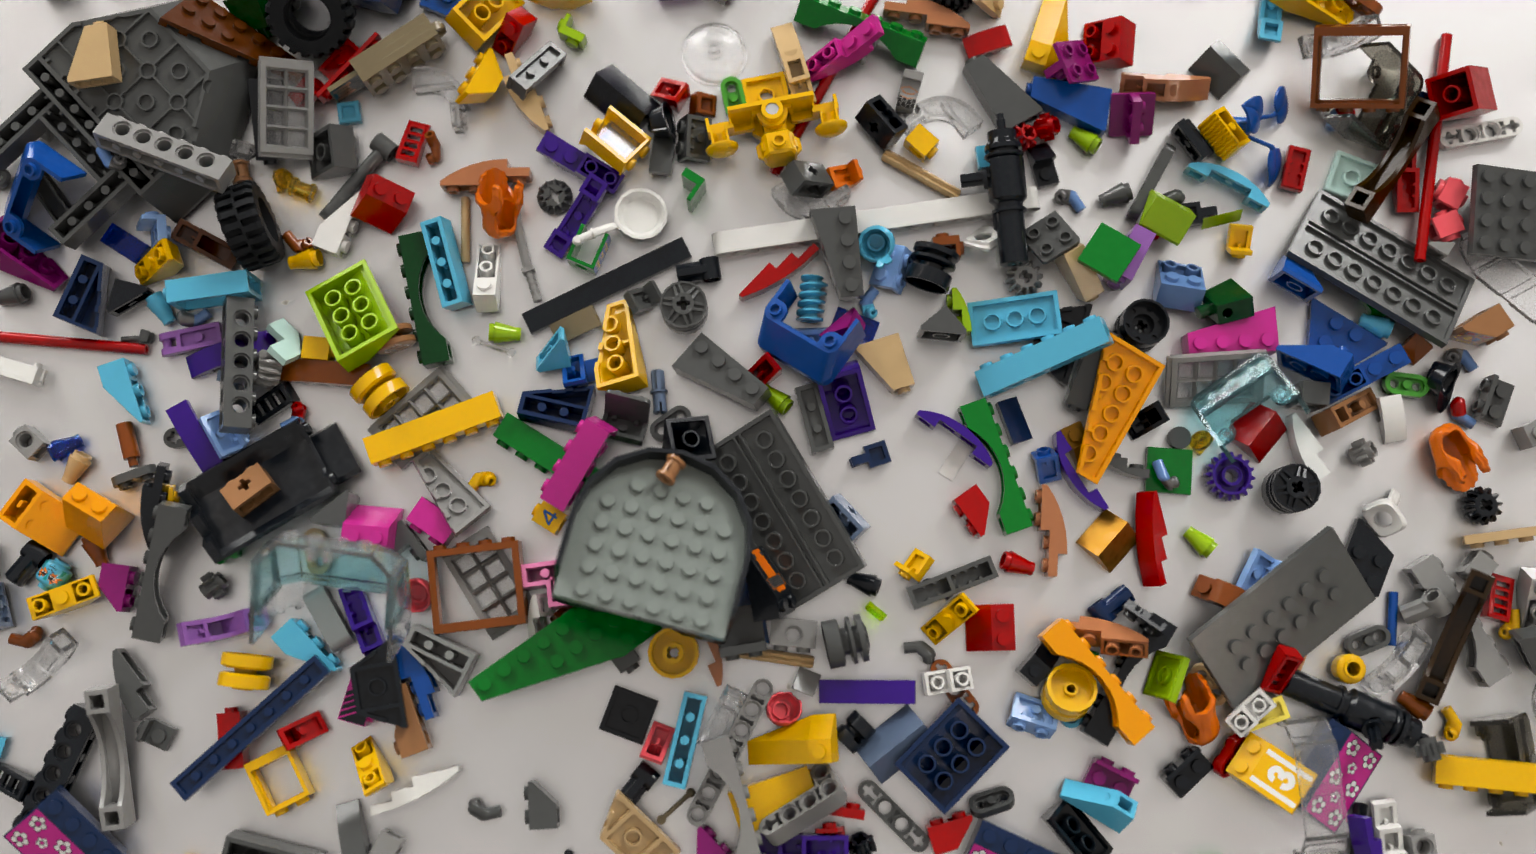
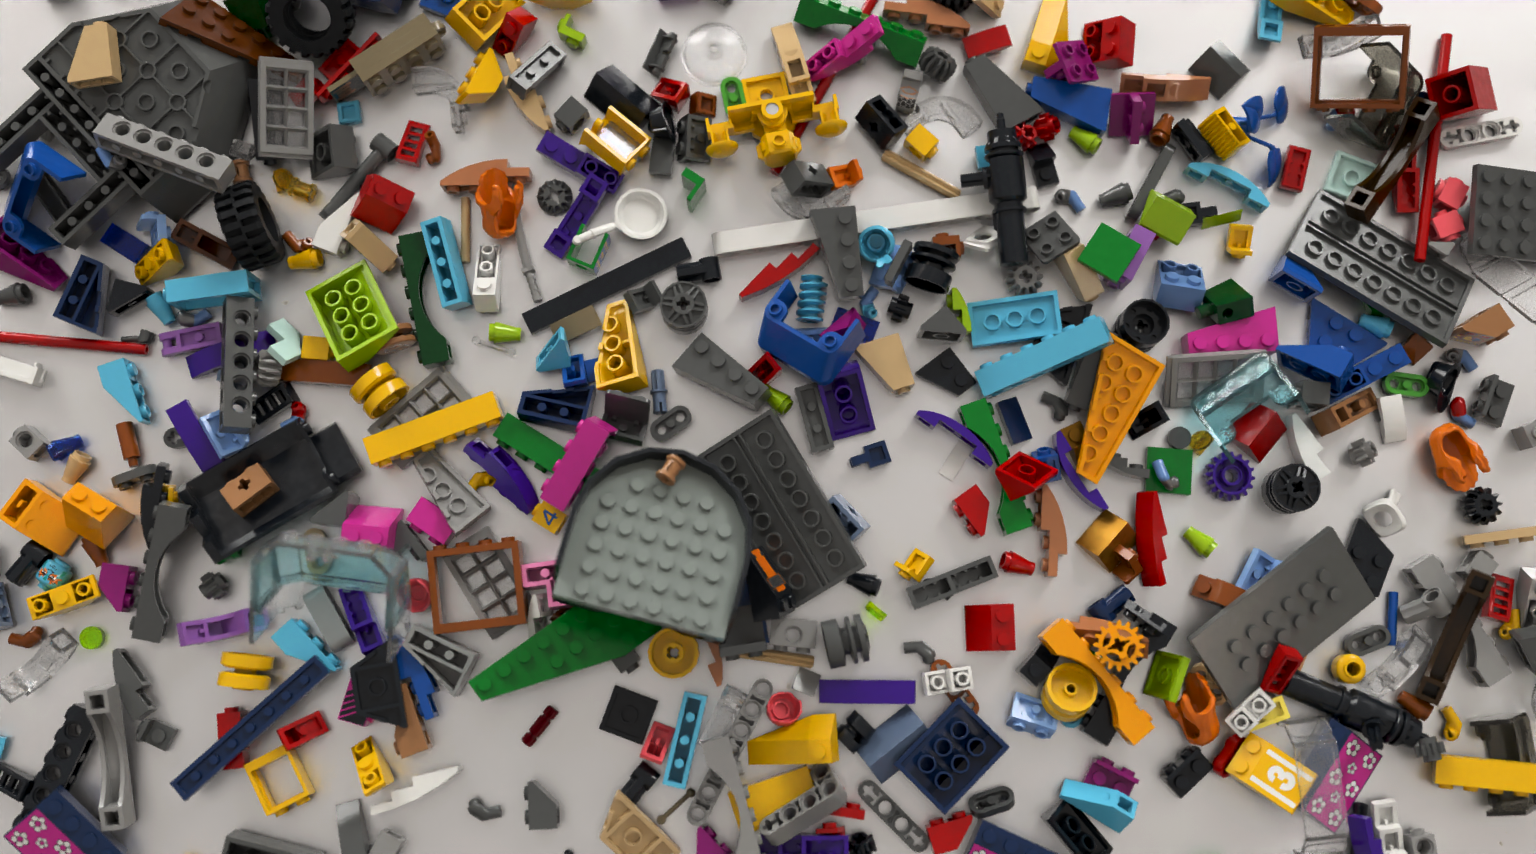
black slope [662,415,717,461] -> none
yellow slope [920,592,979,645] -> none
none -> clear neon green tile [79,626,106,649]
none -> tan slope [340,218,398,273]
none -> dark purple slope [463,438,540,515]
none -> dark red axle [522,705,558,747]
none -> dark grey brick [554,95,590,135]
none -> dark grey hinge [642,28,678,78]
none -> dark grey tile [884,239,913,287]
none -> black gear [887,293,913,323]
none -> black wing [915,347,977,397]
none -> dark grey gear [918,46,957,82]
none -> red slope [995,451,1058,501]
none -> dark grey arm [1040,391,1068,421]
none -> light orange gear [1093,620,1146,672]
none -> dark orange bracket [1112,543,1143,585]
none -> dark orange cone [1149,113,1174,147]

